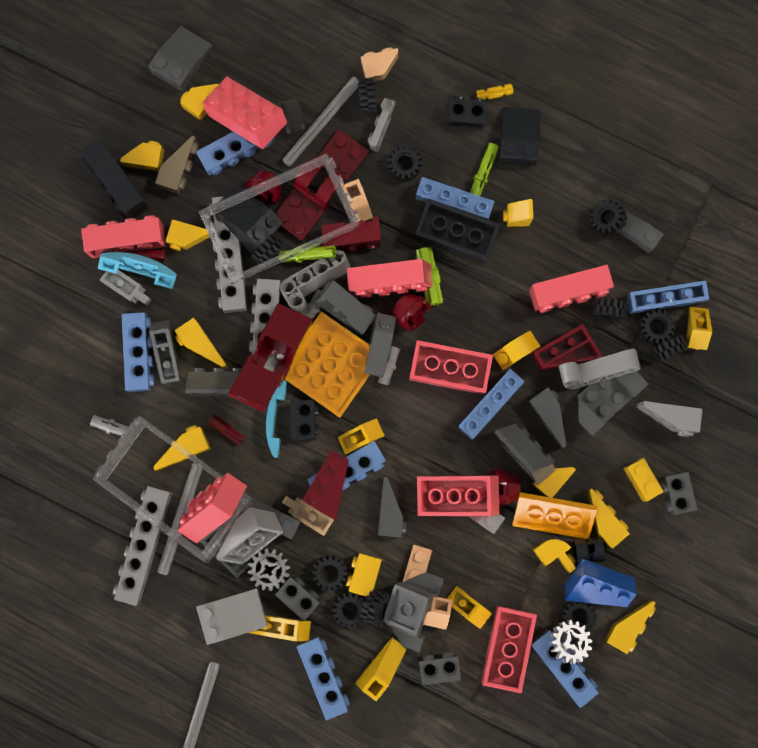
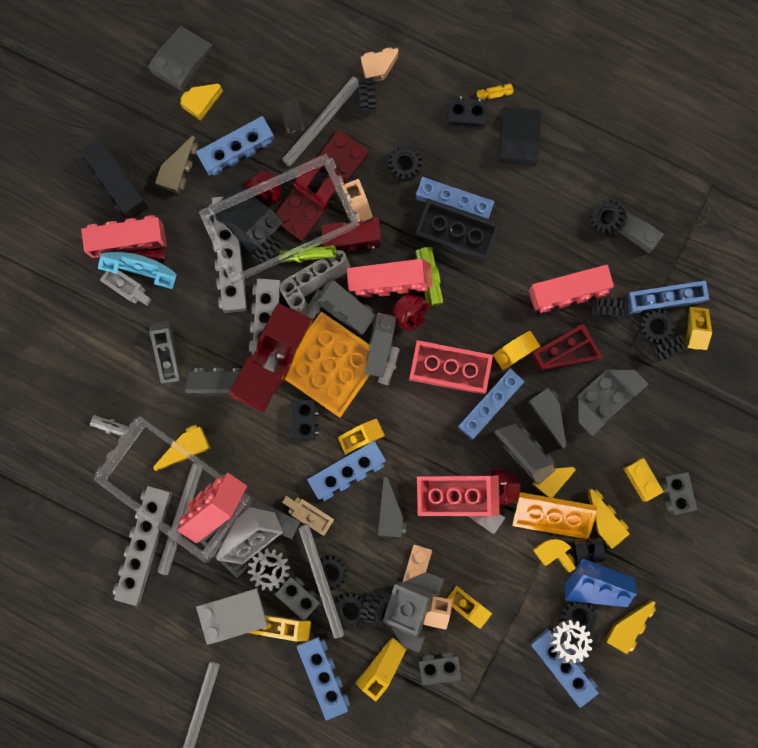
yellow slope [120,141,164,172] -> none
medium blue brick [122,313,154,392] -> none
yellow slope [166,220,211,251] -> none
yellow slope [174,318,228,369] -> none
coral brick [202,77,287,149] -> none
dark red axle [208,414,245,445] -> none
medium azure slope [266,381,287,458] -> none
dark red wedge [302,450,349,521] -> none
yellow brick [346,553,382,596] -> none
light grey hinge [368,98,396,152] -> none
lime pin [470,143,500,196] -> none
coral brick [481,605,537,693] -> none
yellow slope [503,199,533,227] -> none
light grey beam [559,349,641,389] -> none
light grey slope [637,401,702,437] -> none
none -> light grey axle [299,525,344,638]

